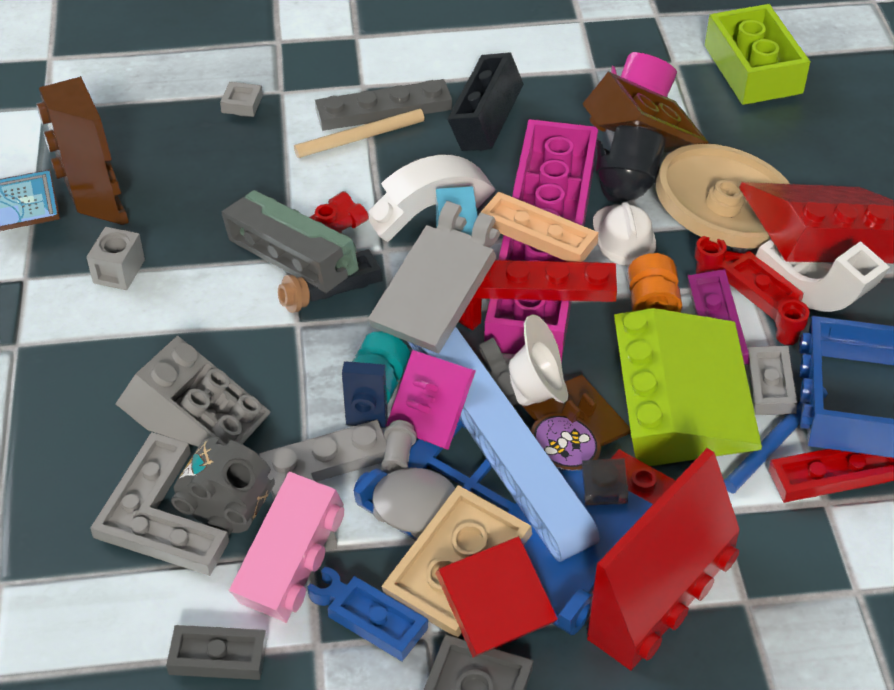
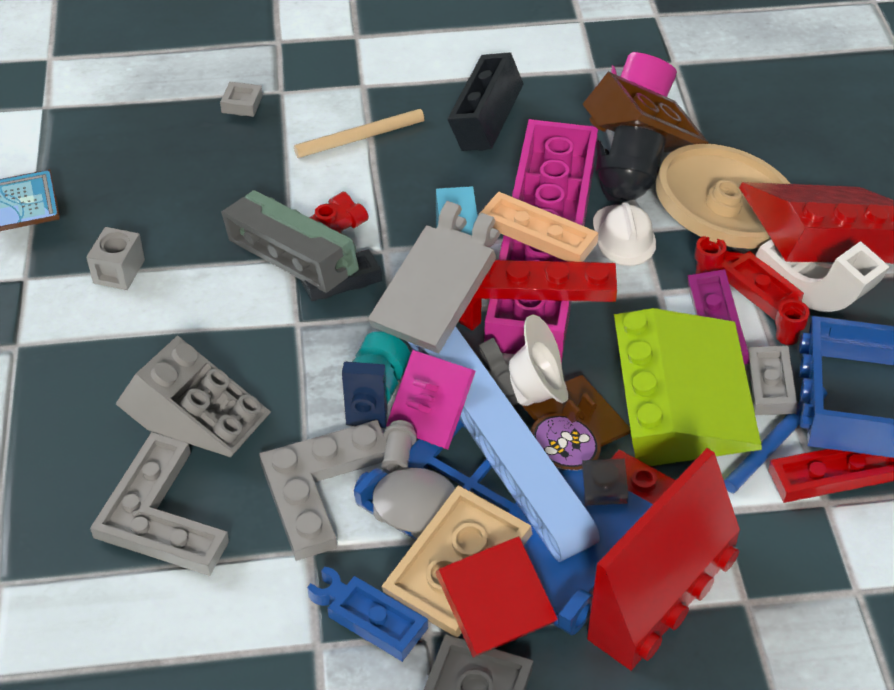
reddish brown wedge [36,76,129,225] -> none
dark grey plate [166,625,267,680] -> none
dark grey brick [171,437,275,538] -> none
bright pink brick [229,471,344,623] -> none
medium nougat plate [278,275,310,313] -> none
dark grey plate [315,79,452,131] -> none
white arch [367,155,496,242] -> none
orange wheel [627,253,682,313] -> none
lime brick [704,4,811,105] -> none

